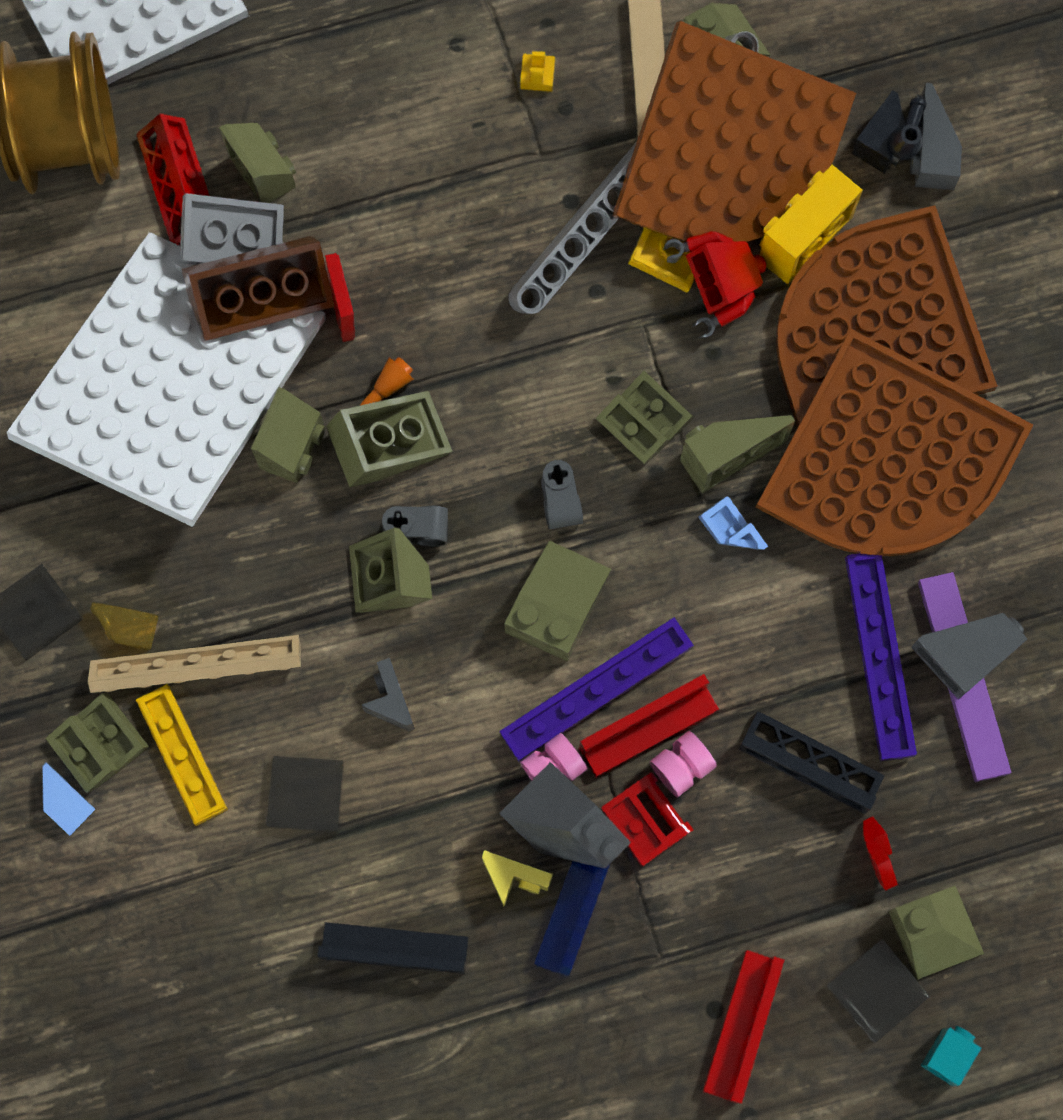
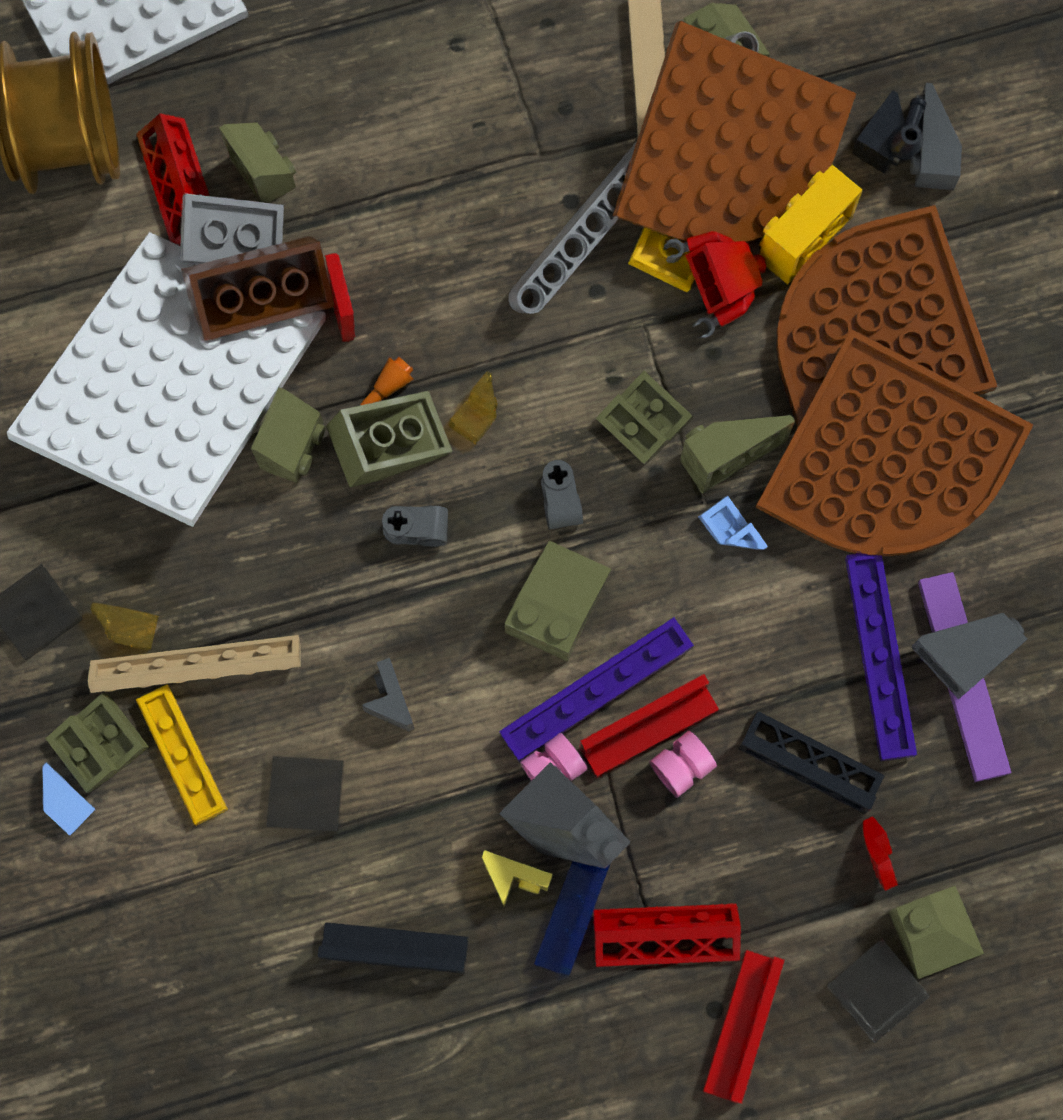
olive slope [349,528,432,613] -> none
yellow tile [520,51,555,92] -> none
red plate [601,772,694,867] -> none
teal brick [921,1026,981,1086] -> none
none -> clear yellow slope [449,371,497,445]
none -> red fence [593,904,741,967]

